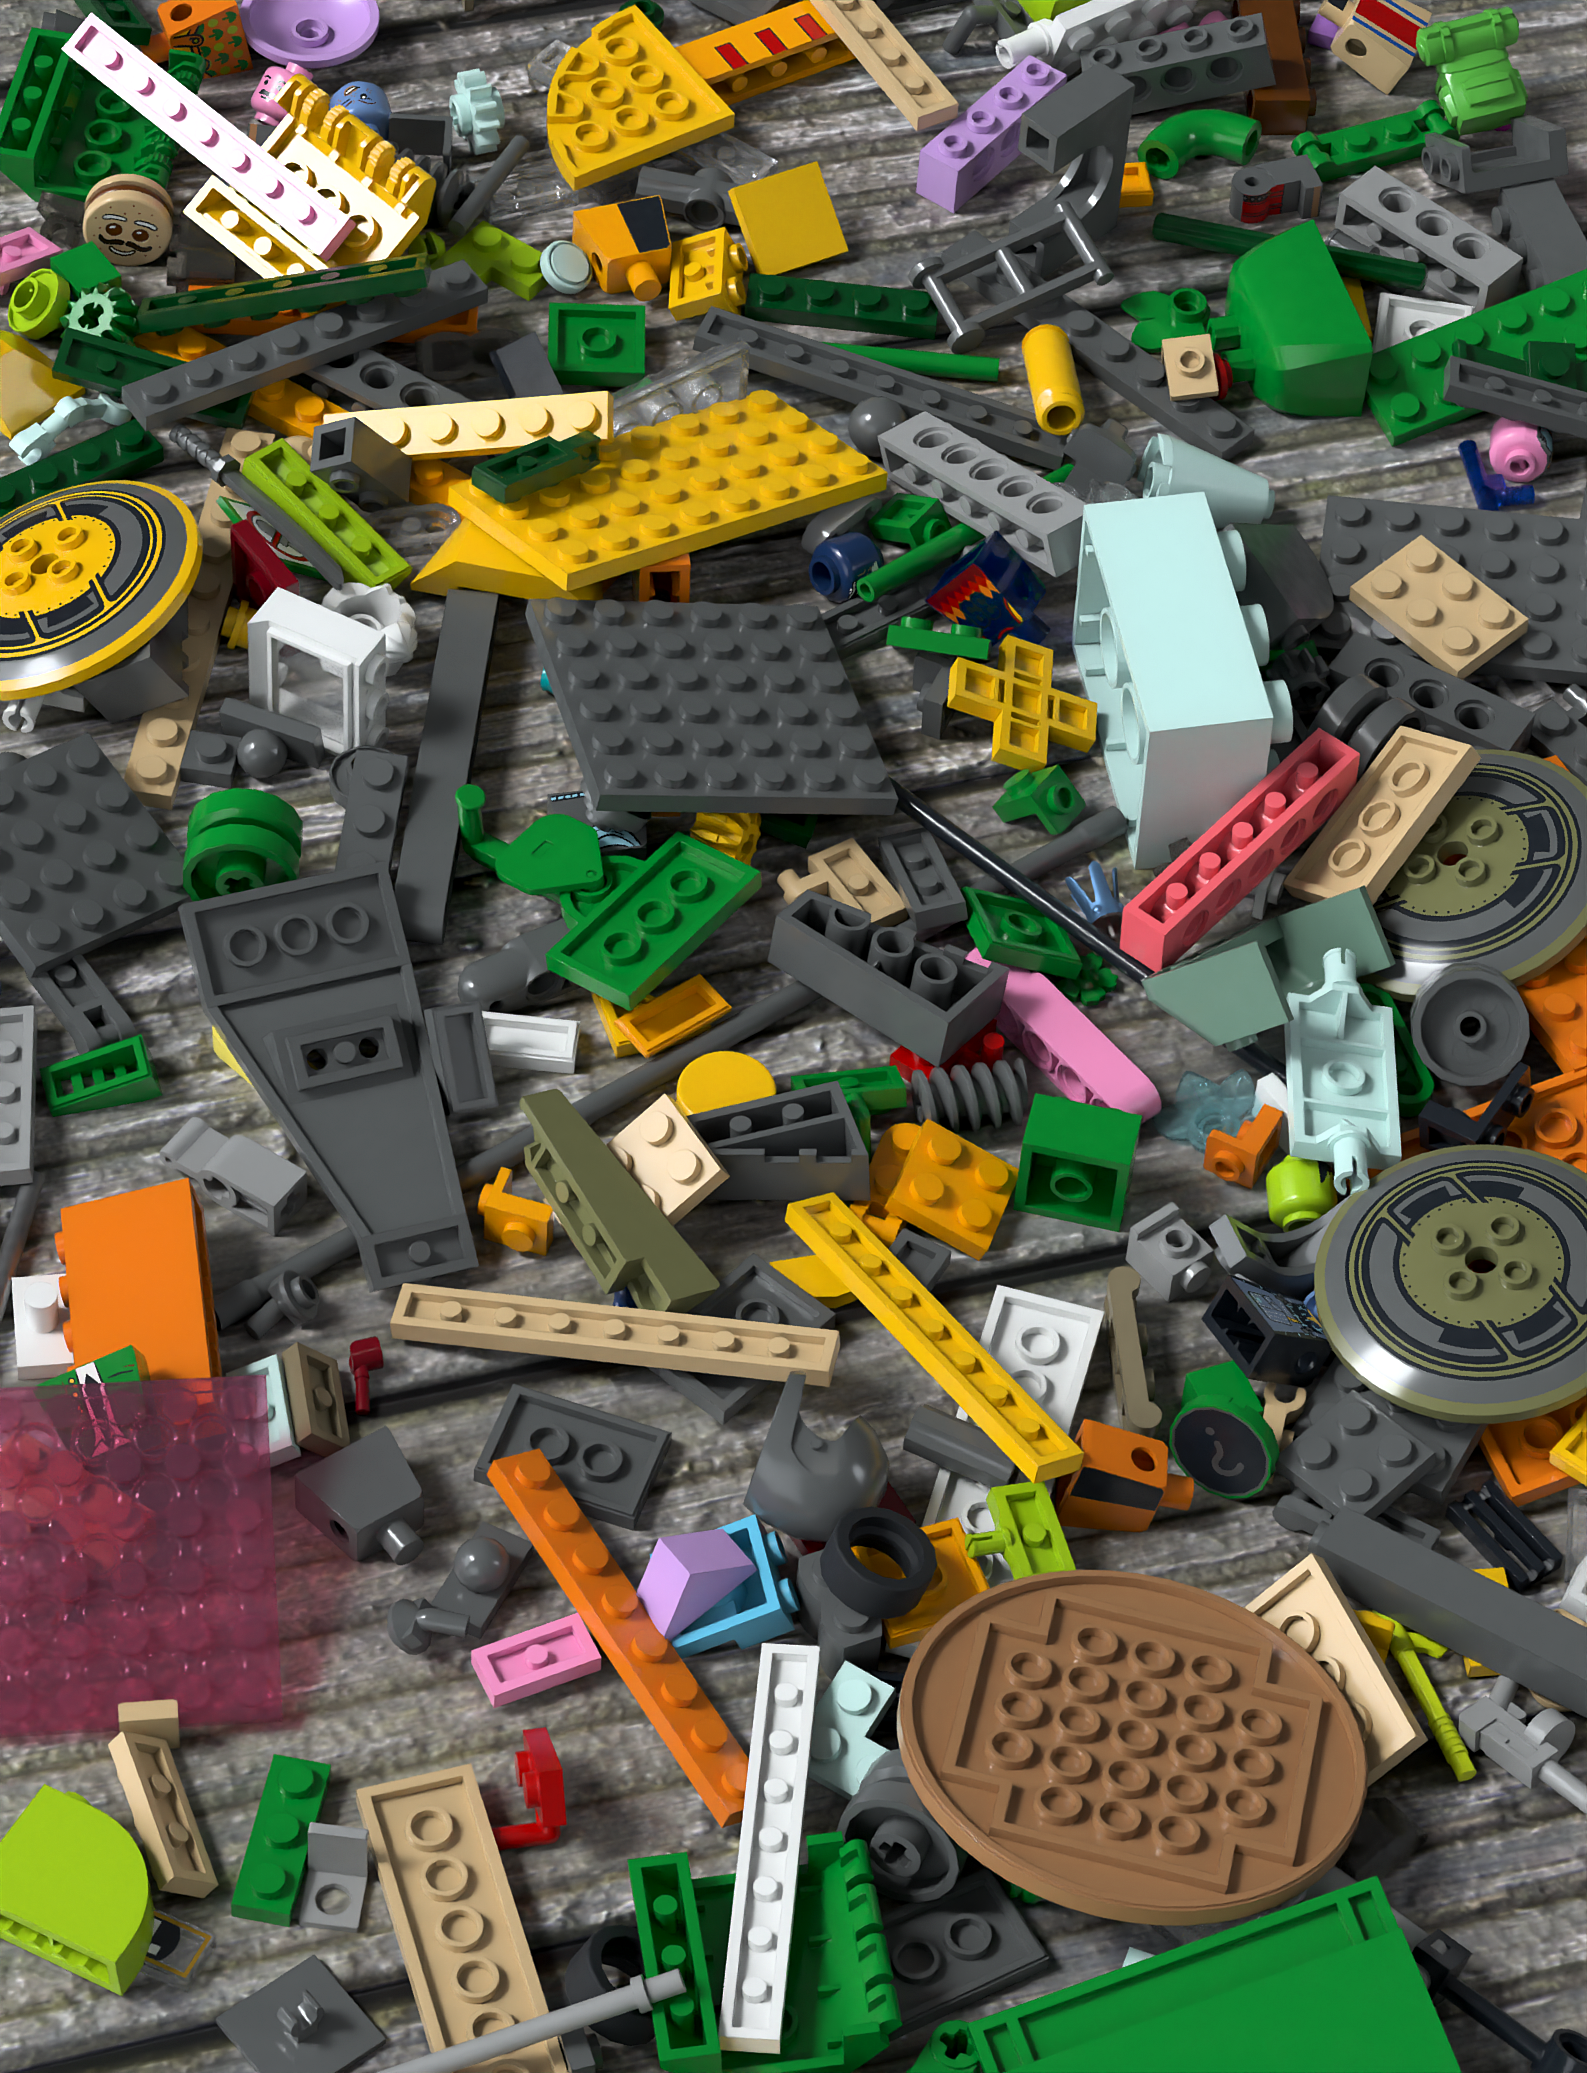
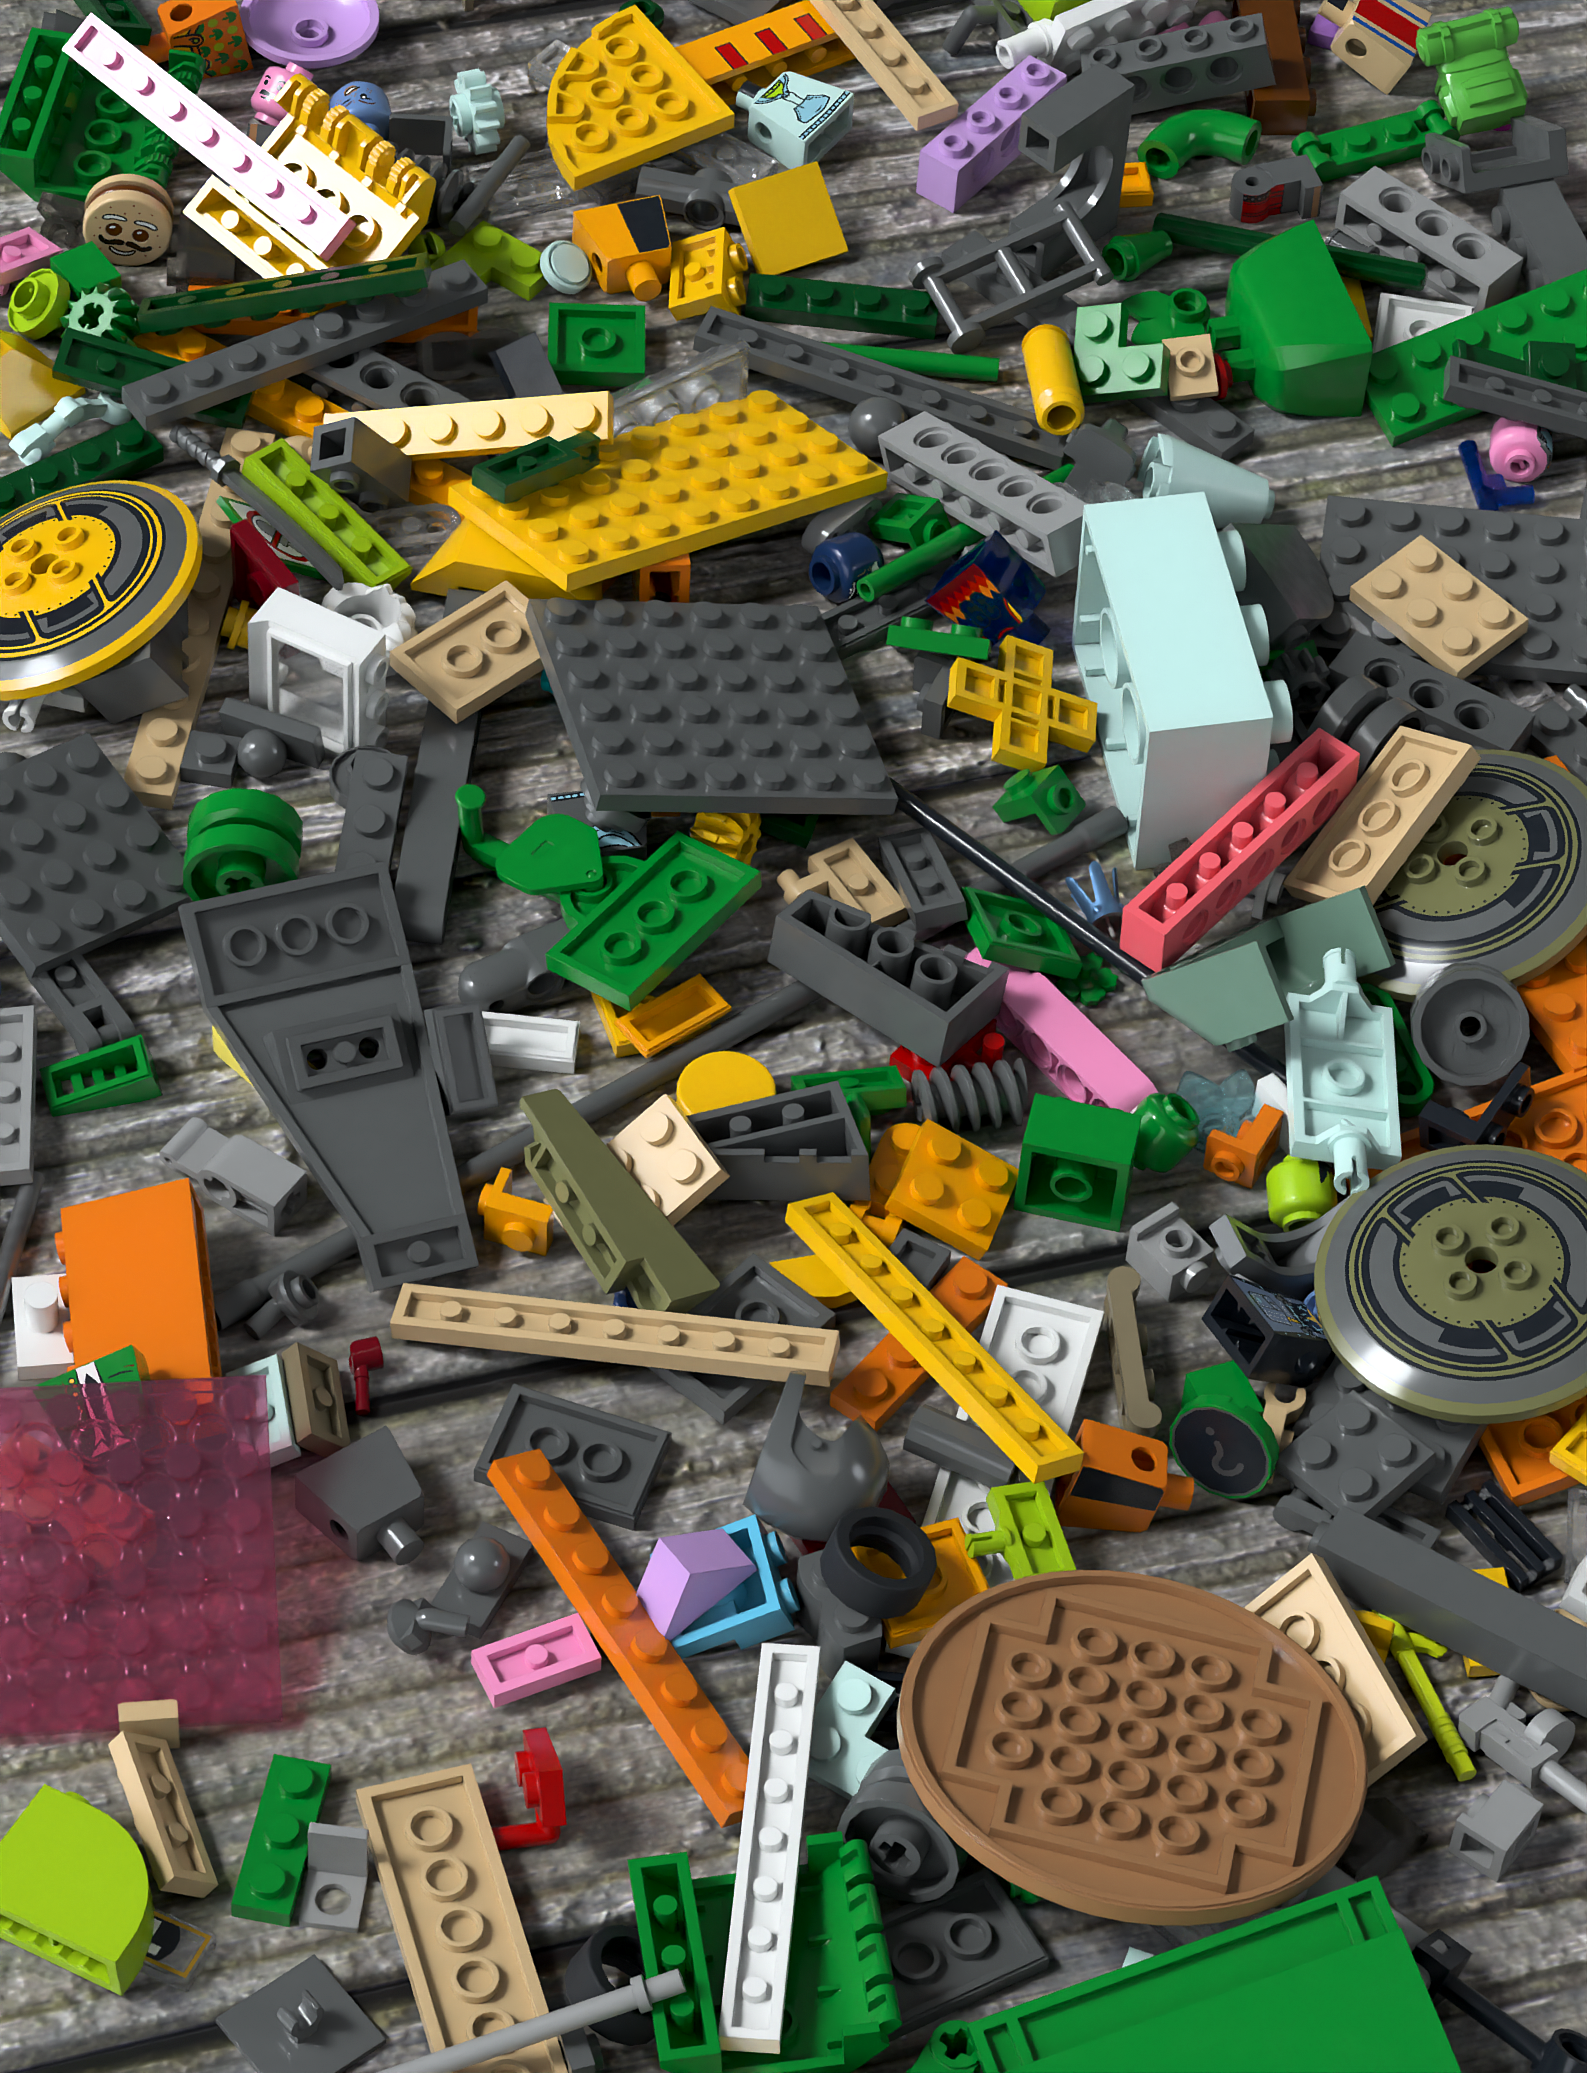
none -> tan plate [389,580,544,724]
none -> light aqua torso [736,71,854,169]
none -> orange plate [830,1256,1008,1432]
none -> plate [1073,303,1171,404]
none -> green cone [1102,230,1173,282]
none -> green head [1130,1093,1200,1173]
none -> light grey brick [1448,1779,1544,1883]

